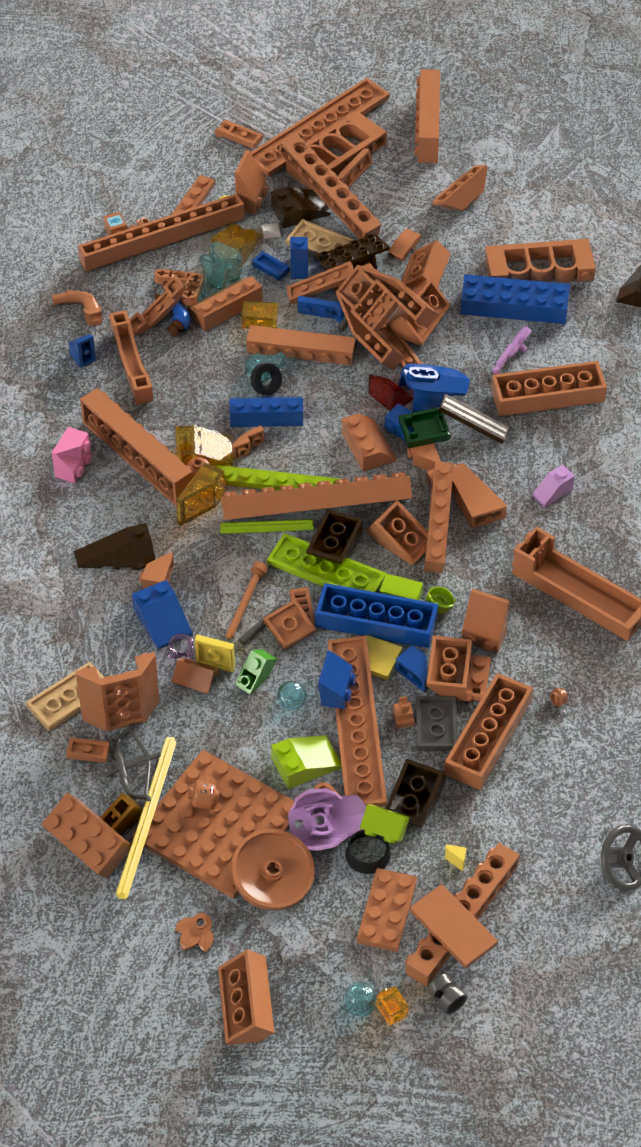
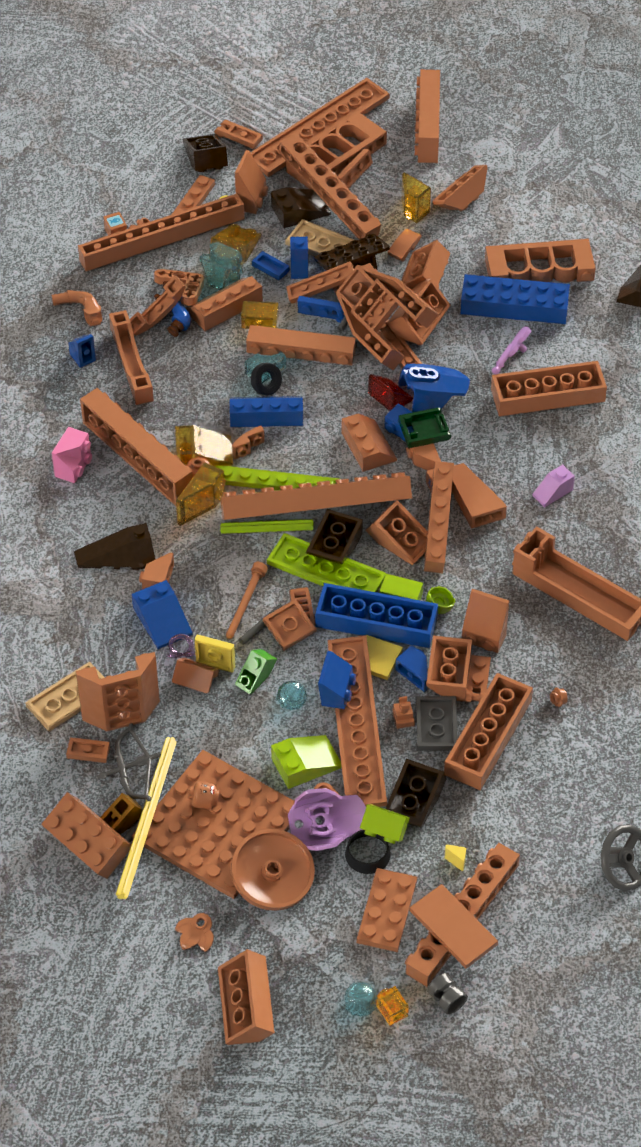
white slope [261,223,281,239] -> none
tile [438,394,509,444] -> none
none -> dark brown slope [182,134,228,172]
none -> clear yellow slope [401,172,431,223]

